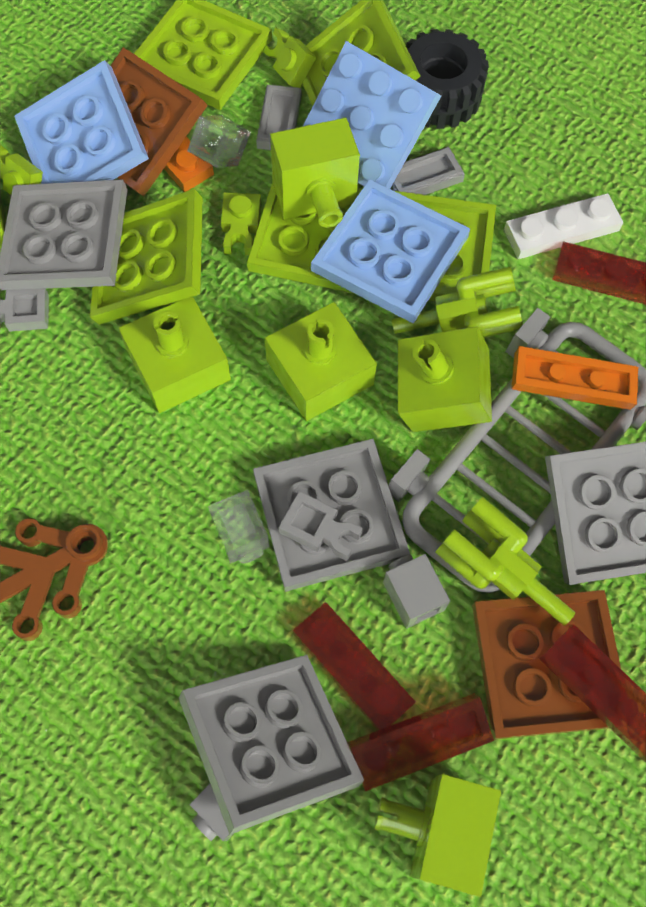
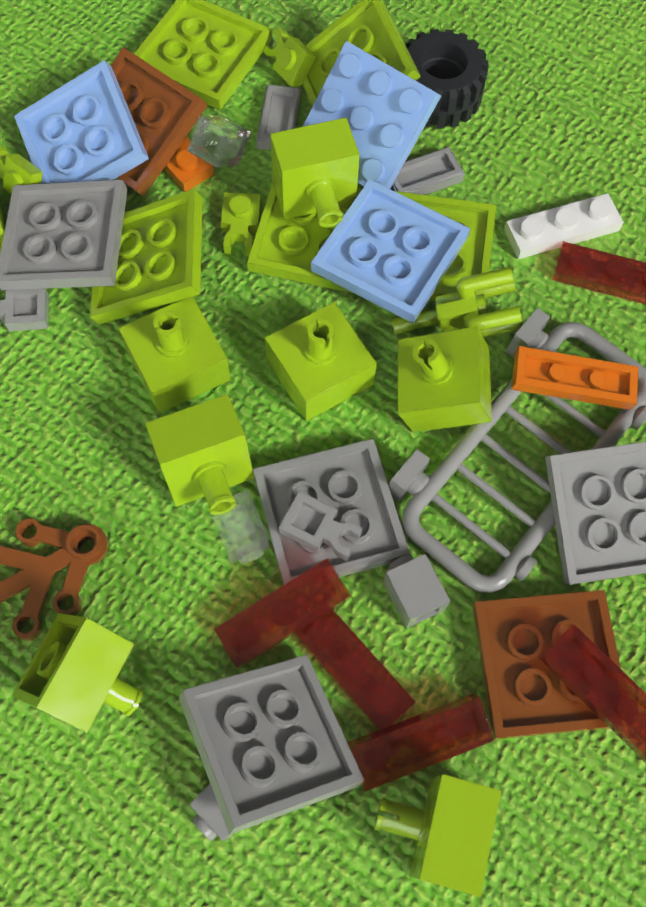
lime plant [435,497,576,626] -> none
none -> lime brick [12,613,142,733]
none -> lime brick [145,394,254,515]
none -> clear red plate [214,558,353,668]

